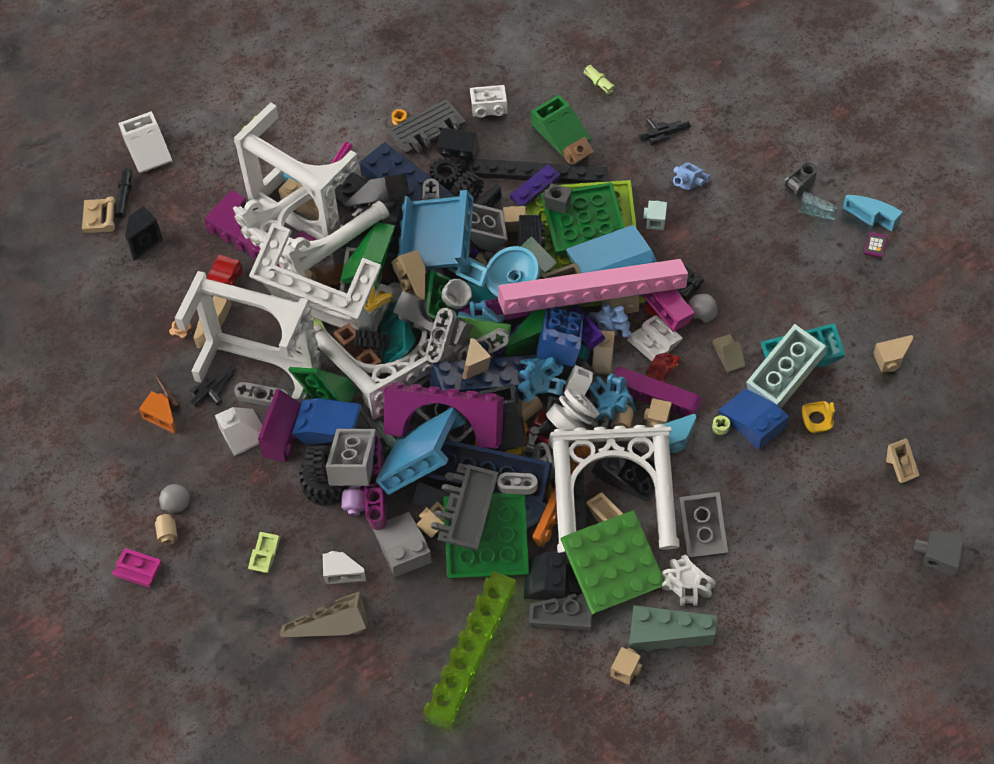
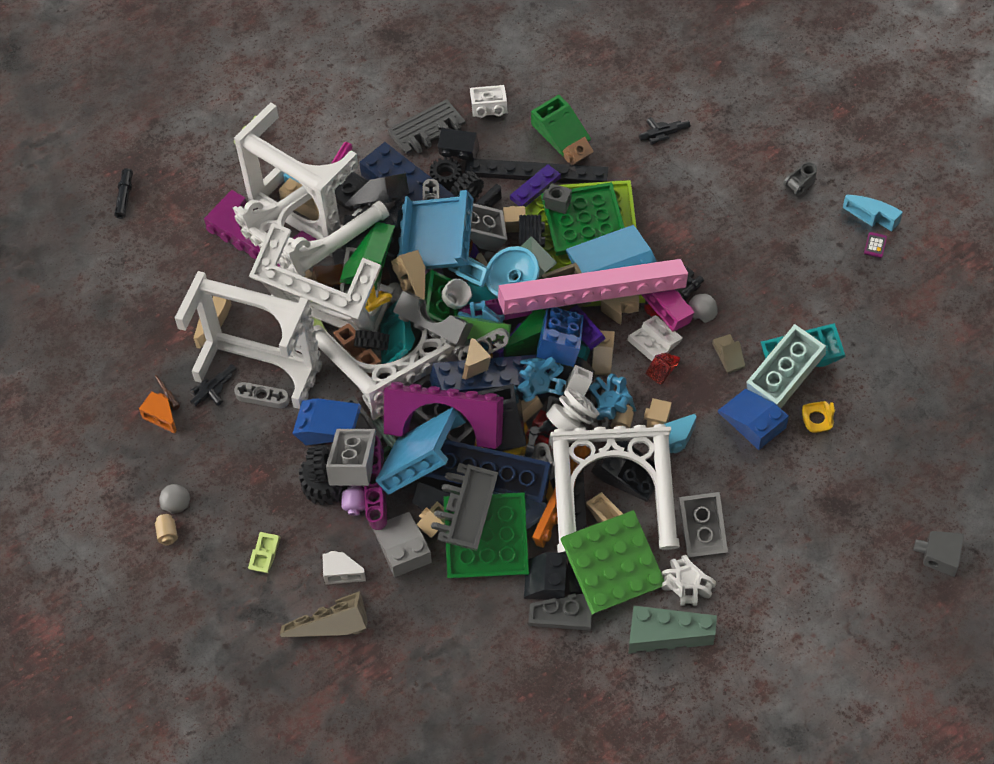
tan plate [82,197,117,233] -> none
dark pink plate [112,548,162,588] -> none
white slope [118,111,173,174] -> none
black slope [125,206,163,261] -> none
light nougat plate [169,321,191,338] -> none
red brick [206,255,243,286] -> none
white slope [215,407,262,456] -> none
magenta slope [258,389,301,462] -> none
green slope [288,367,357,403] -> none
light orange bush [391,109,407,125] -> none
clear neon green brick [423,571,516,731] -> none
light grey beam [425,308,456,363] -> none
light grey plate [497,473,538,494] -> none
yellowish green pin [584,65,615,95] -> none
light blue piece [588,303,631,337] -> none
tan brick [610,647,642,685] -> none
magenta beam [613,367,702,417] -> none
light aqua brick [643,201,667,231] -> none
light blue piece [673,162,711,190] -> none
yellowish green bush [712,415,730,435] -> none
clear light blue slope [799,192,838,220] -> none
tan slope [873,335,913,372] -> none
tan slope [886,438,920,483] -> none

